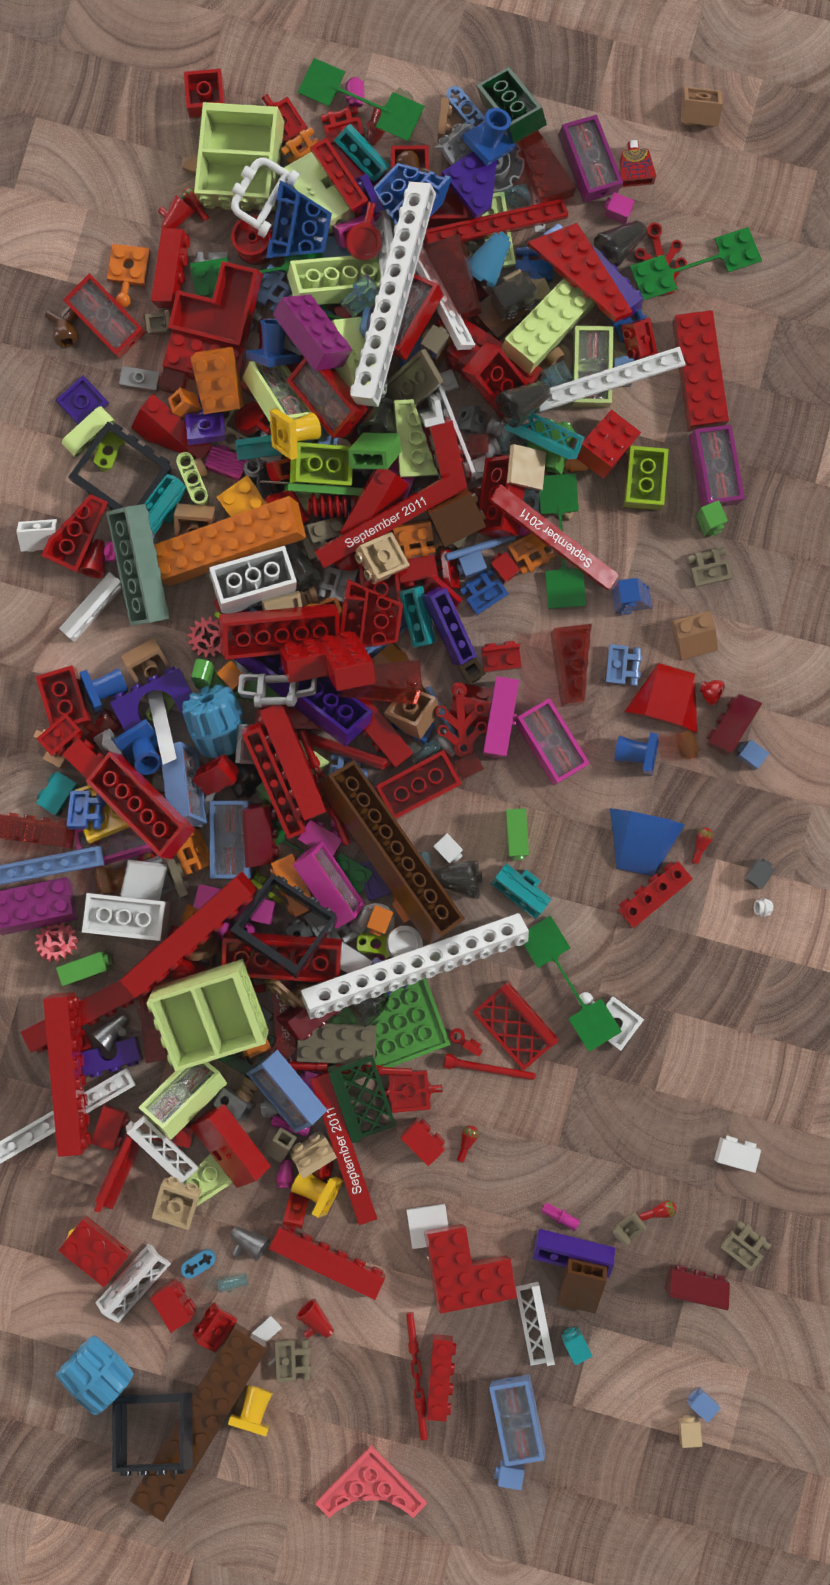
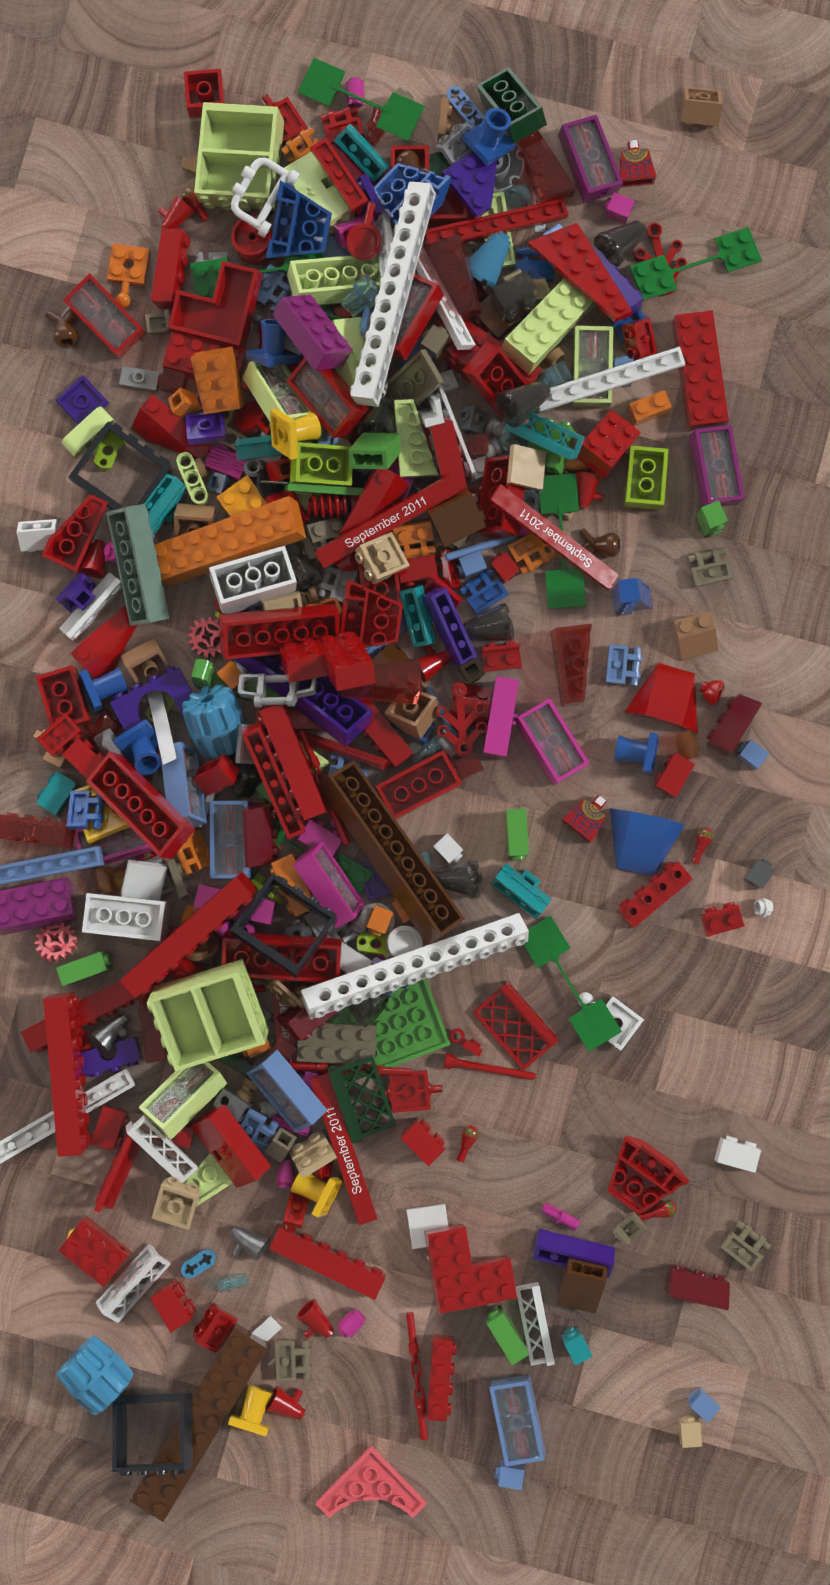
none -> dark purple brick [56,571,96,613]
none -> red wedge [70,605,137,679]
none -> dark blue plate [206,471,231,494]
none -> medium blue plate [241,1108,279,1154]
none -> red piece [265,1385,305,1420]
none -> dark pink brick [337,1308,366,1338]
none -> red piece [412,644,451,683]
none -> dark green brick [429,152,448,176]
none -> clear smoke cone [463,603,515,641]
none -> bright green brick [485,1305,529,1365]
none -> torso [561,795,607,843]
none -> red piece [576,471,604,509]
none -> reddish brown piece [579,528,620,557]
none -> red wedge [607,1135,690,1214]
none -> orange brick [627,390,672,427]
none -> red brick [653,752,695,798]
none -> red bracket [700,901,745,937]

